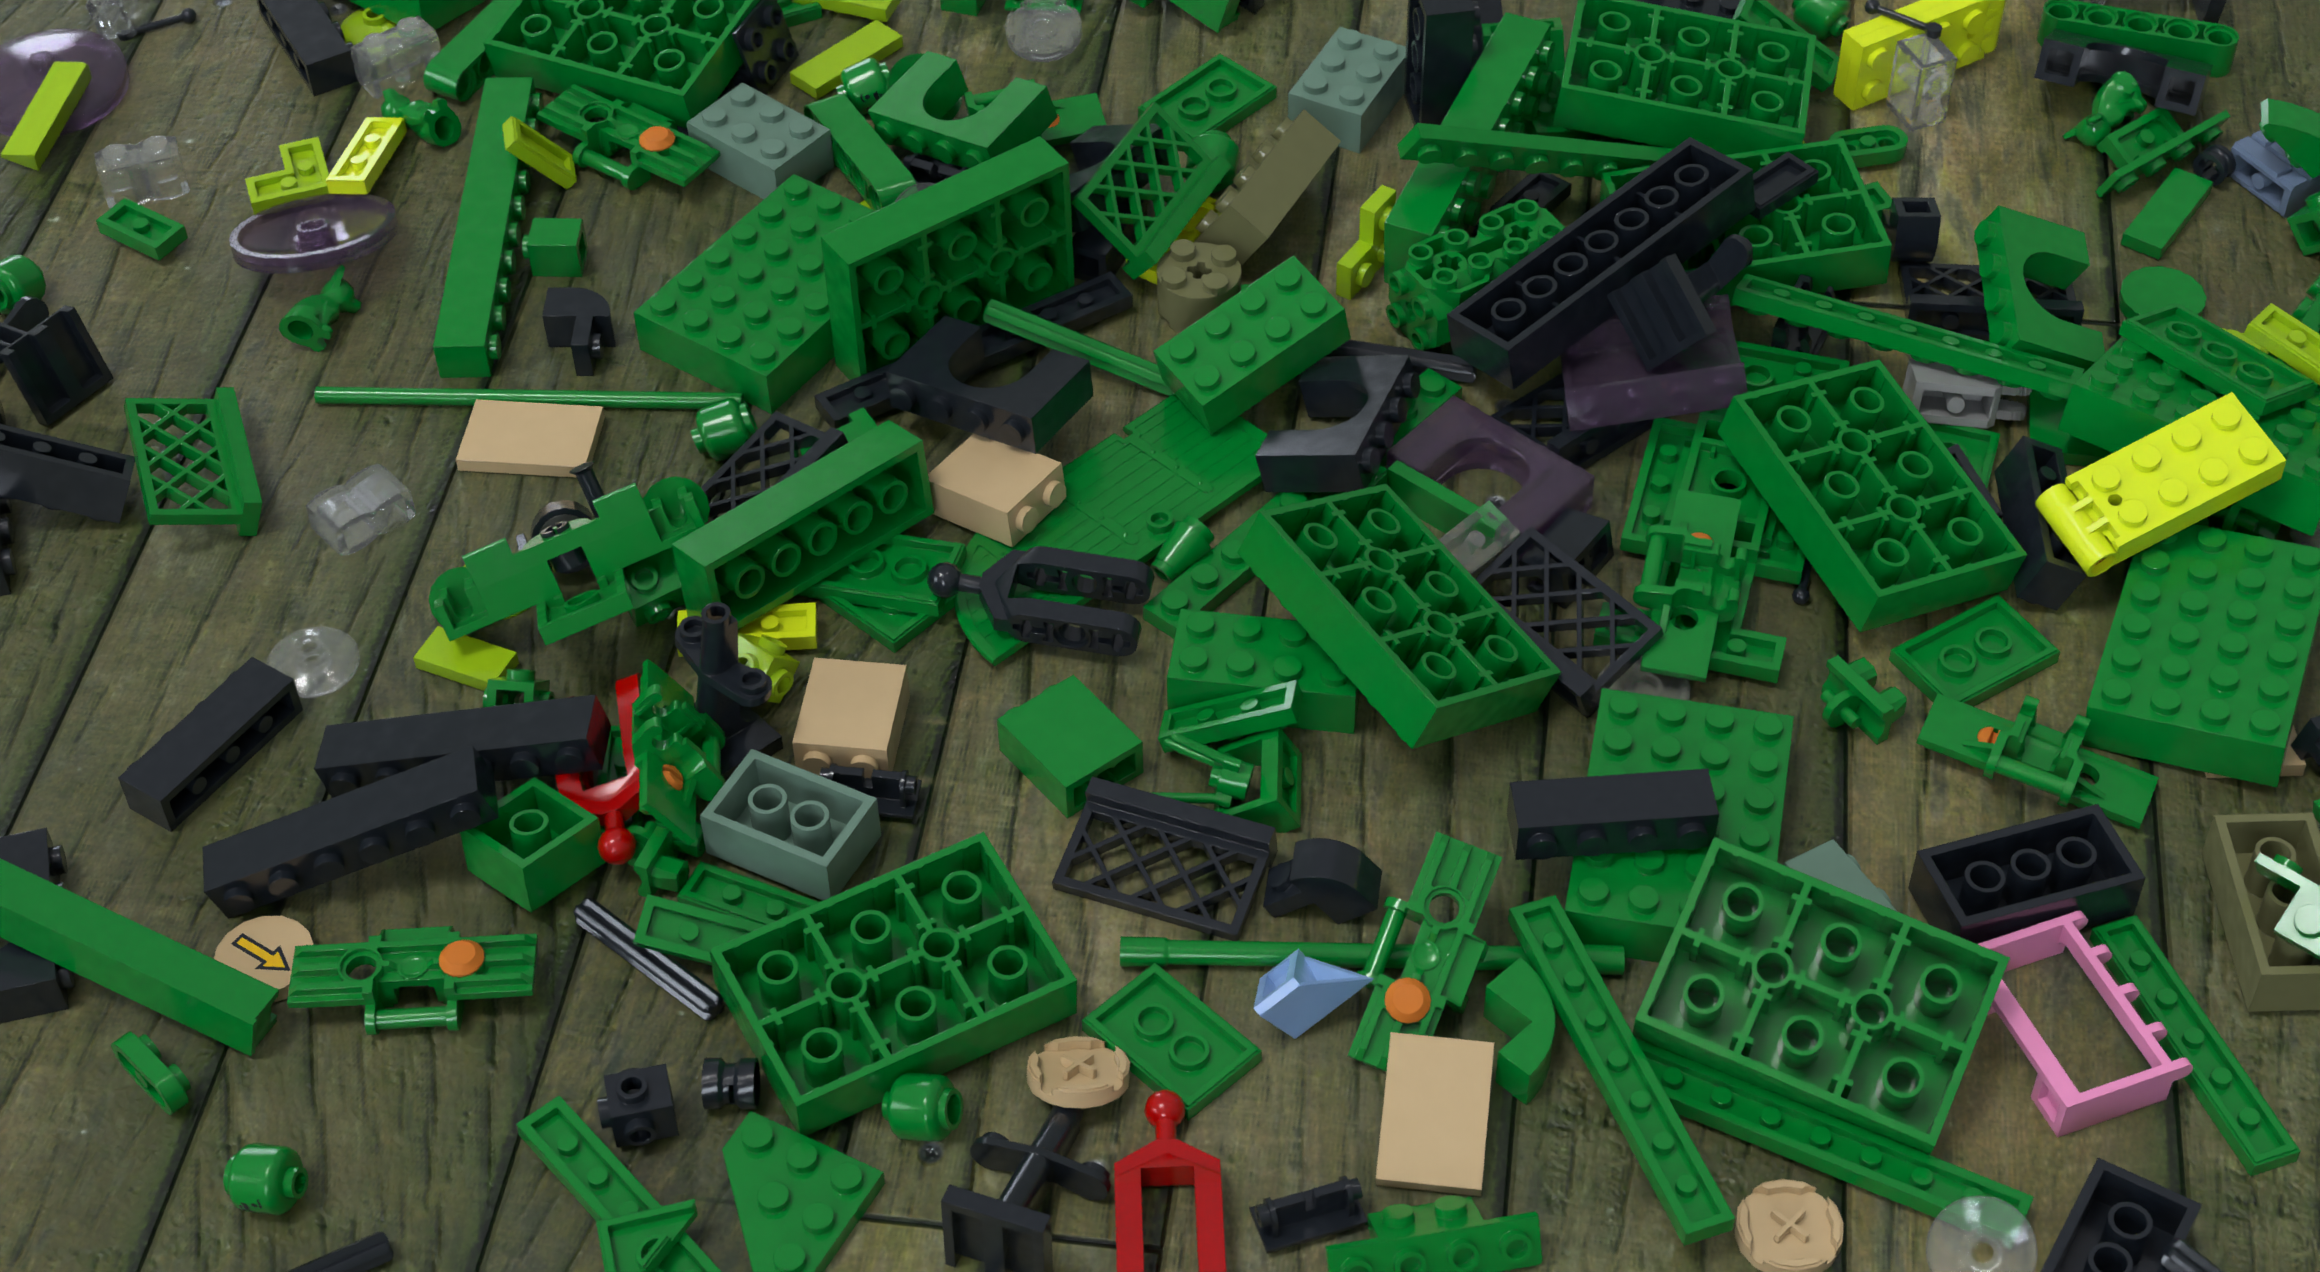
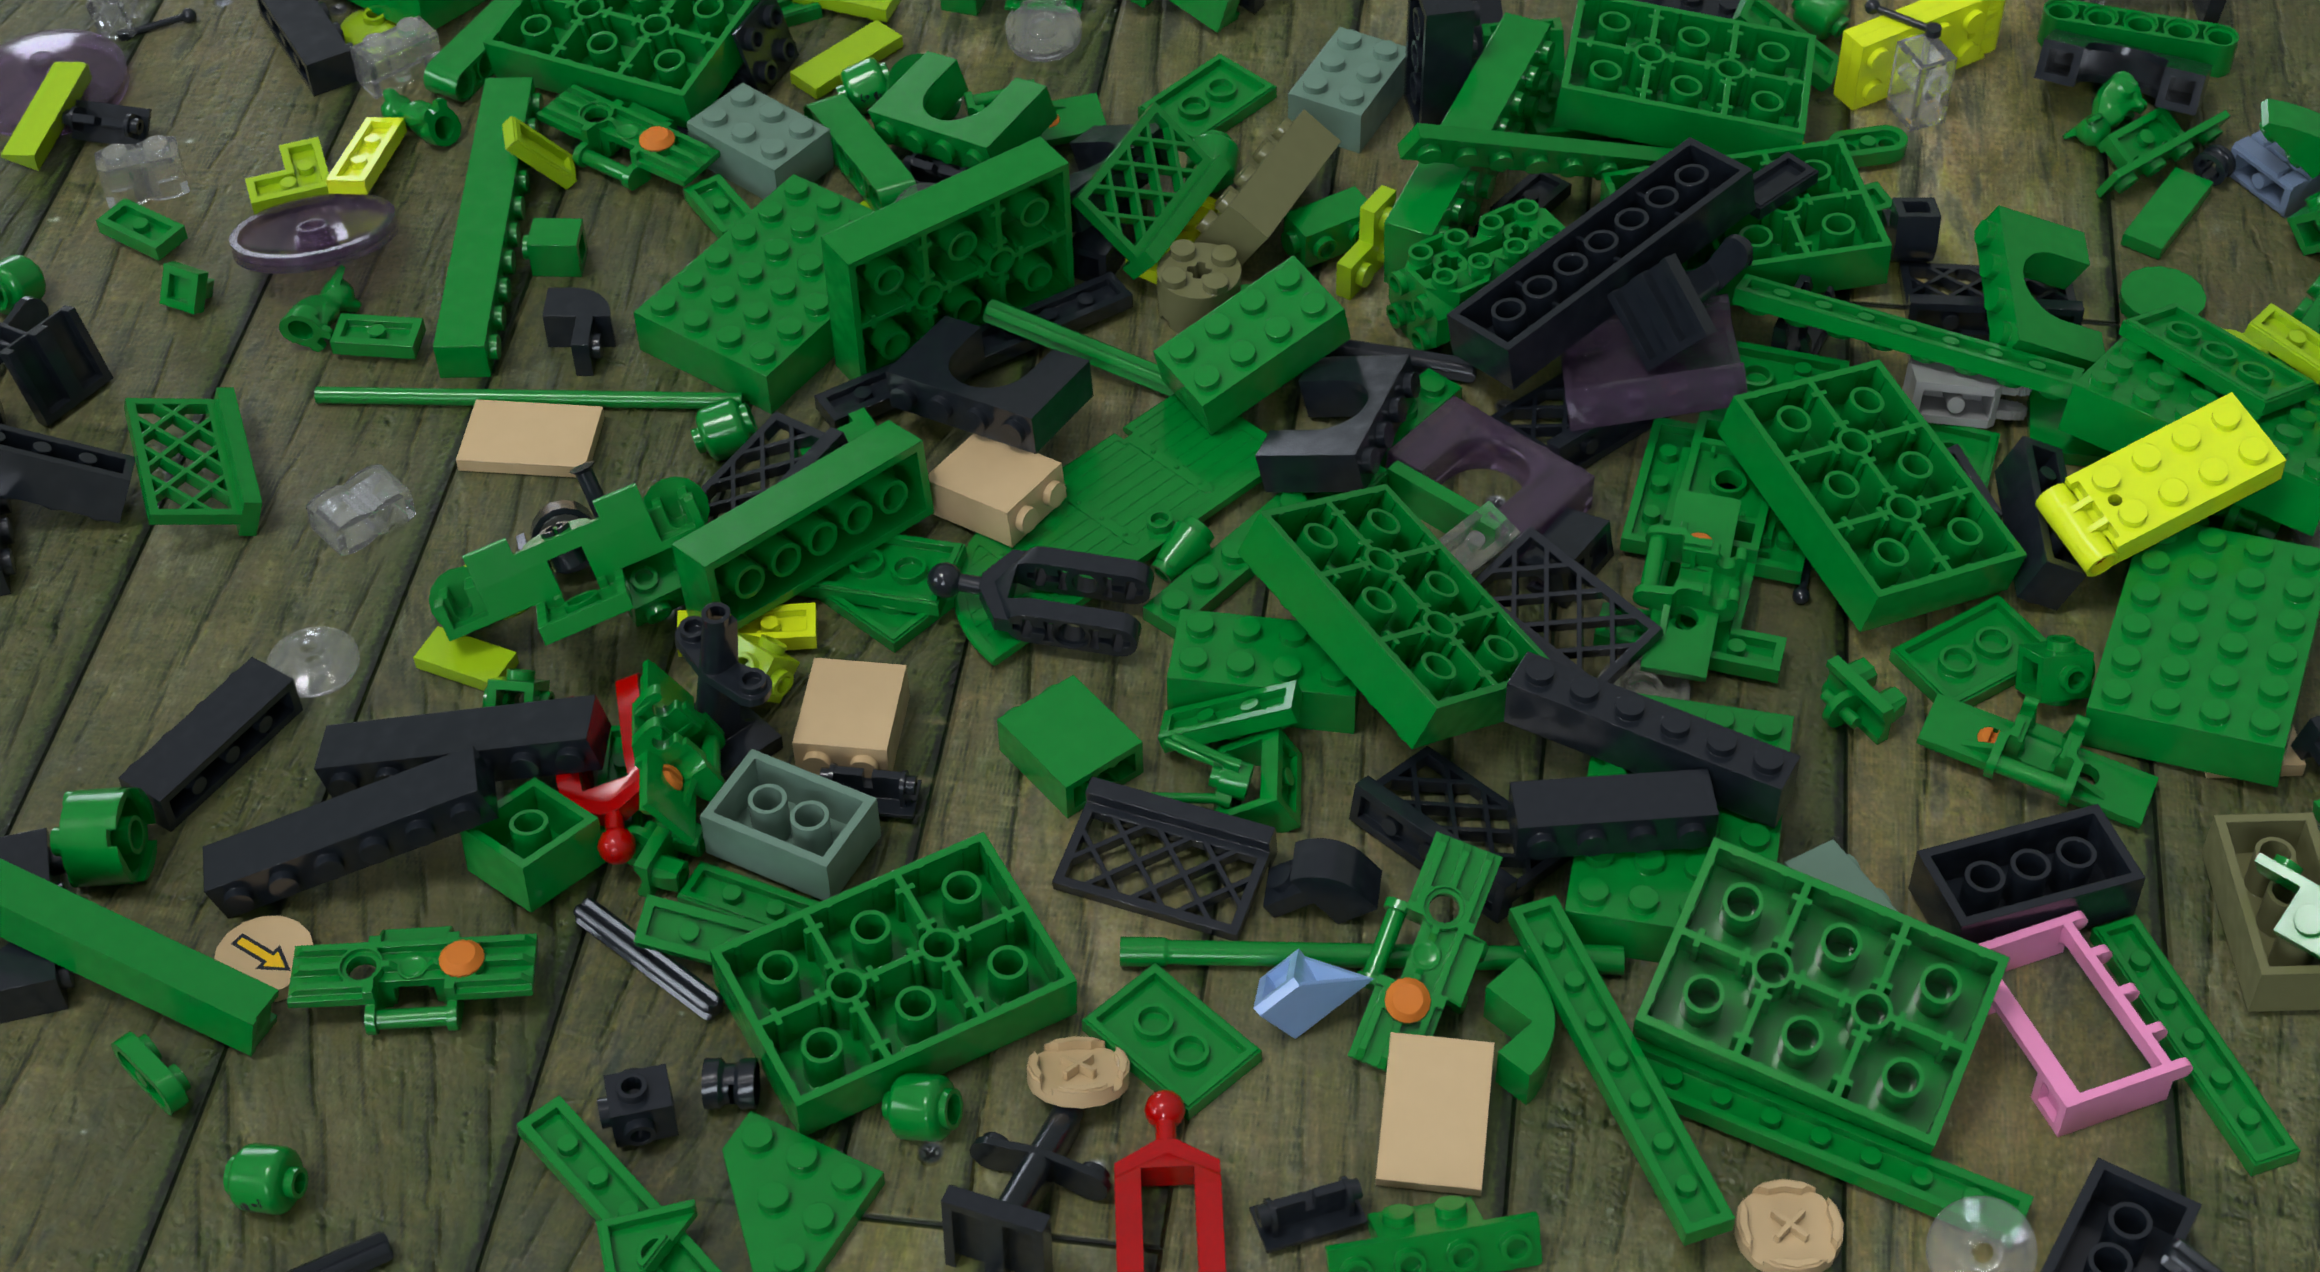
none -> green brick [50,787,157,888]
none -> black hinge [62,99,152,149]
none -> green tile [159,261,214,314]
none -> green plate [330,313,426,359]
none -> green plate [684,174,752,239]
none -> green brick [1281,186,1368,268]
none -> black fence [1349,745,1573,924]
none -> black brick [1504,651,1801,828]
none -> green brick [2015,635,2095,706]

